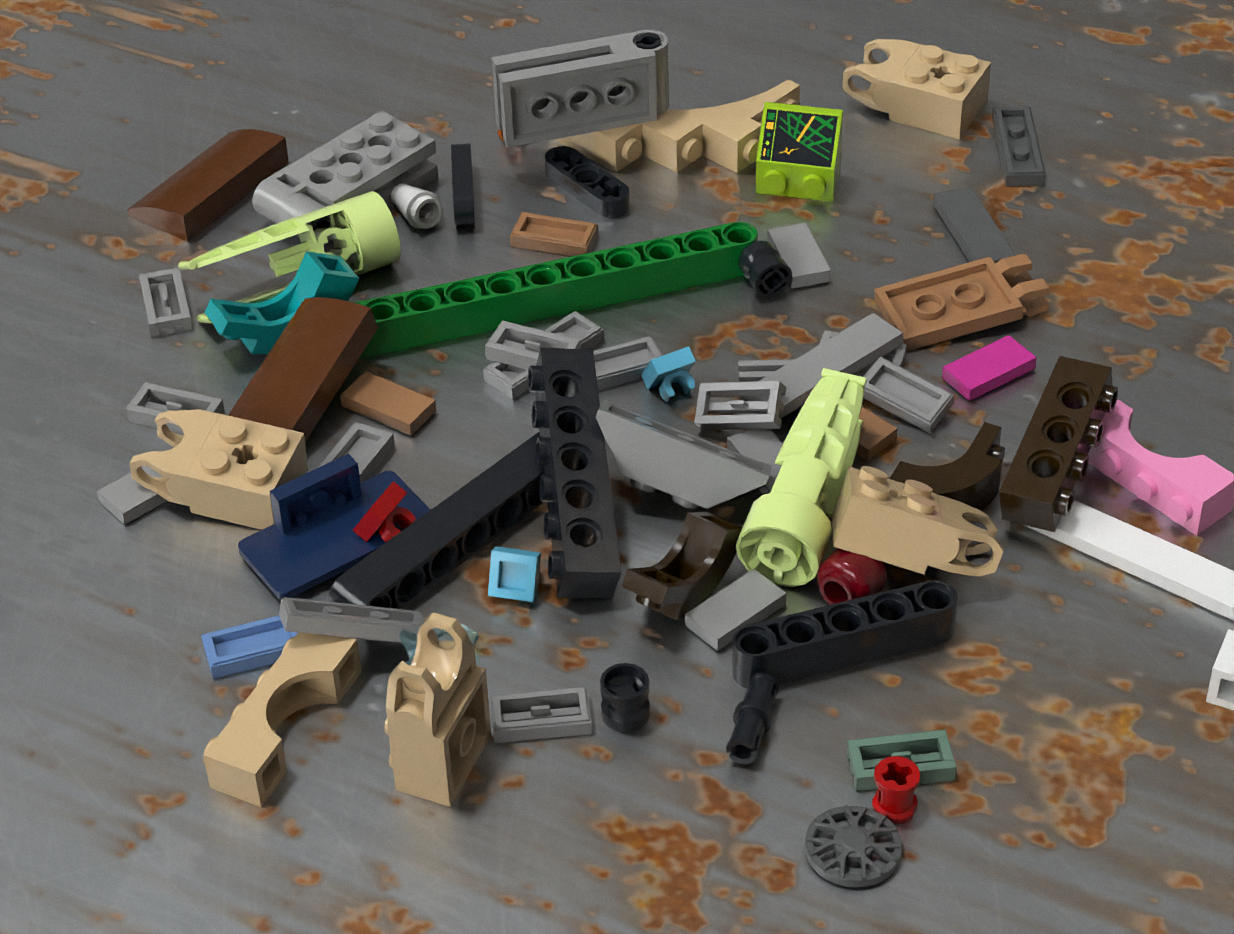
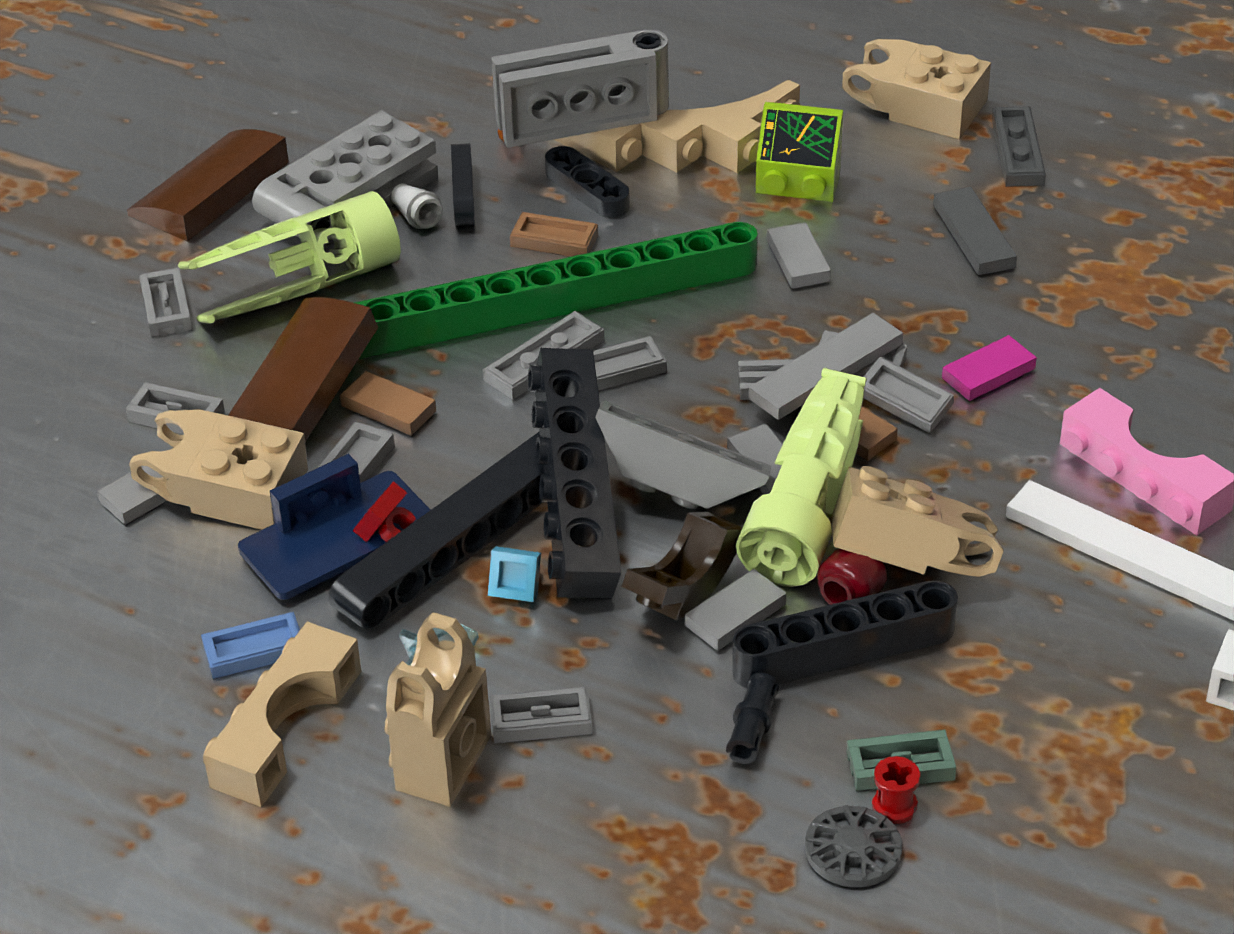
teal arch [204,251,359,354] -> none
light grey tile [279,597,425,644] -> none
light grey tile [485,321,581,370] -> none
black wheel [600,663,650,733] -> none
medium azure tile [641,346,696,402] -> none
light grey tile [694,381,787,430] -> none
black wheel [738,241,792,298] -> none
medium nougat tile [874,253,1049,351] -> none
dark brown arch [889,422,1005,511] -> none
dark brown brick [999,356,1118,532] -> none

